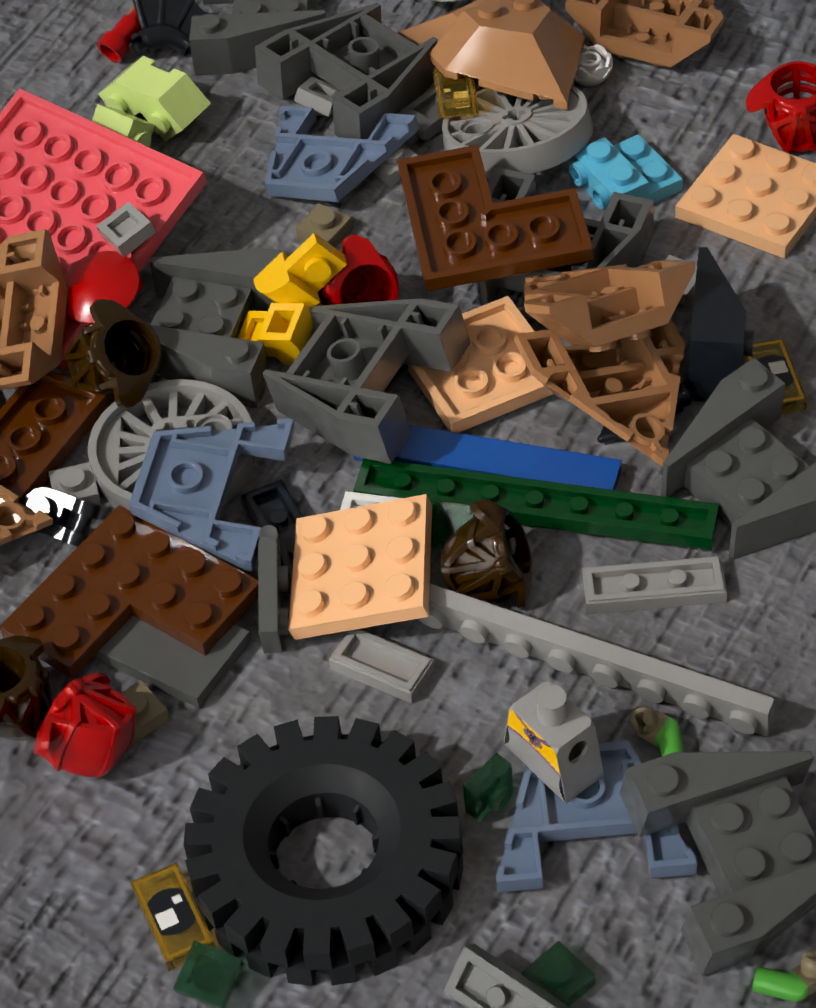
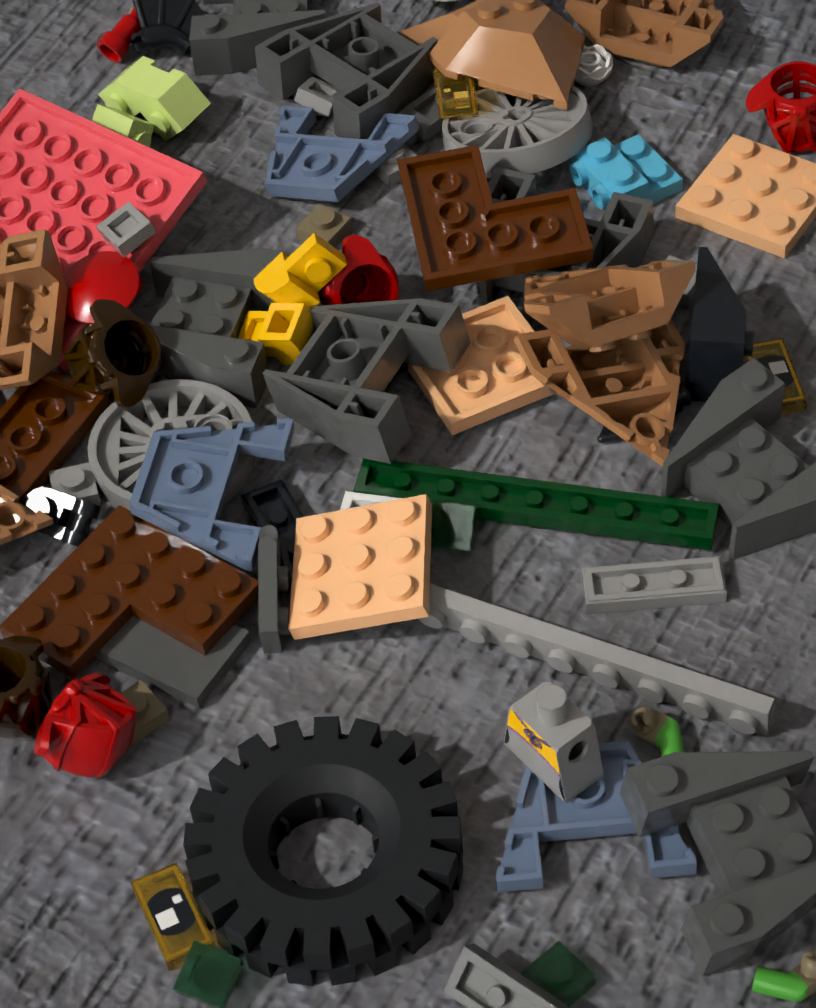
light grey tile [329,629,435,704] -> none
blue tile [353,425,622,490] -> none
dark brown piece [439,499,532,609] -> none
clear green plate [463,753,513,823] -> none

